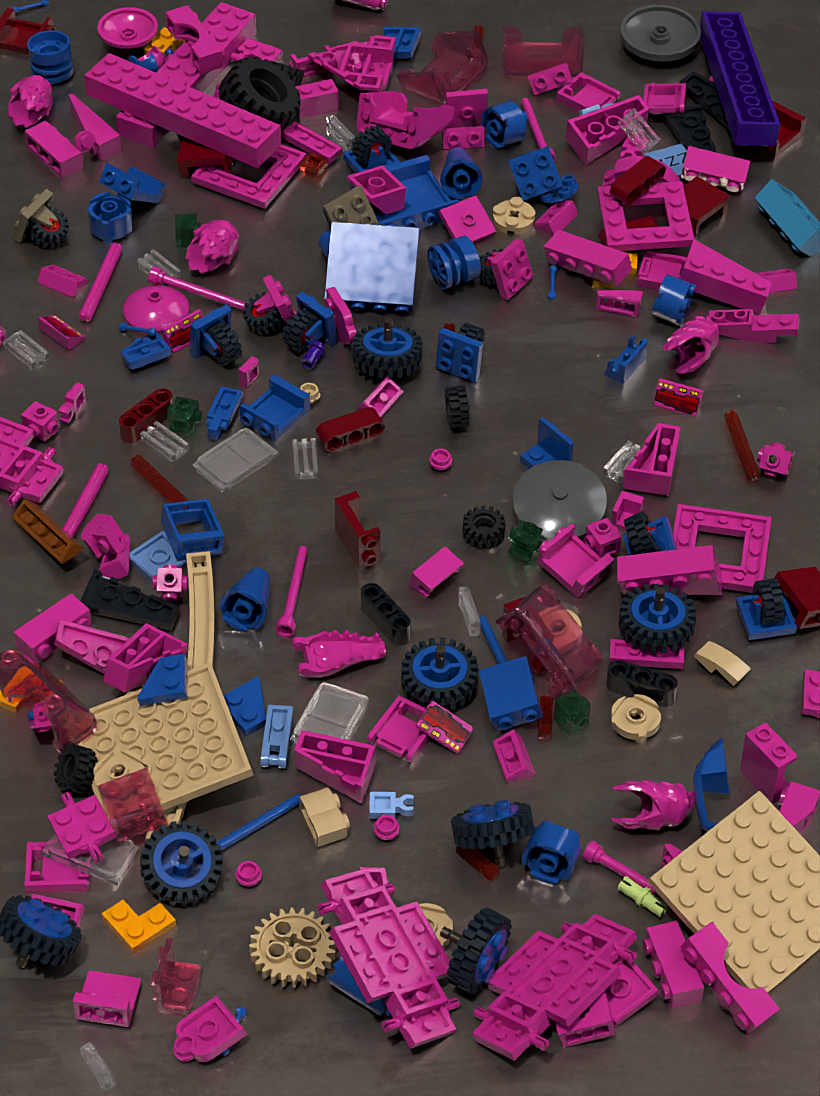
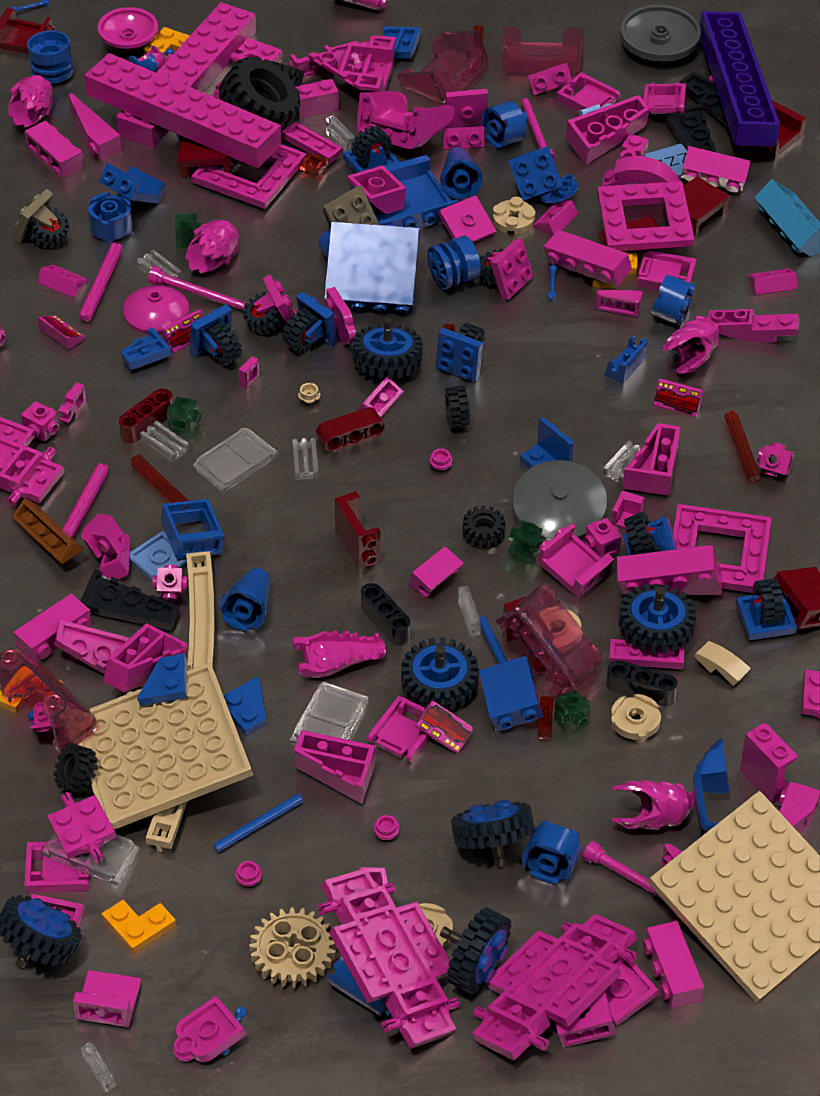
clear tile [4,330,50,370] -> none
dark pink plate [74,130,95,152] -> none
tan plate [93,750,147,800] -> none
clear pink bracket [99,768,168,842] -> none
blue hinge [118,323,156,336] -> none
wheel [140,821,223,906] -> none
clear pink bracket [151,938,202,1016] -> none
dark pink arch [166,5,225,74] -> none
blue hinge [206,386,243,440] -> none
blue panel [239,374,310,441] -> none
medium blue plate [260,705,293,768] -> none
dark pink piece [275,546,307,638] -> none
tan brick [299,787,350,847] -> none
dark purple pin [301,341,325,370] -> none
light blue plate [369,792,414,819] -> none
clear red axle [456,846,500,880] -> none
dark pink slope [492,729,536,782] -> none
dark red beam [609,156,666,205] -> none
yellowish green pin [617,876,670,919] -> none
clear tile [618,108,660,154] -> none
dark pink wedge [680,240,772,315] -> none
dark pink arch [680,922,780,1035] -> none

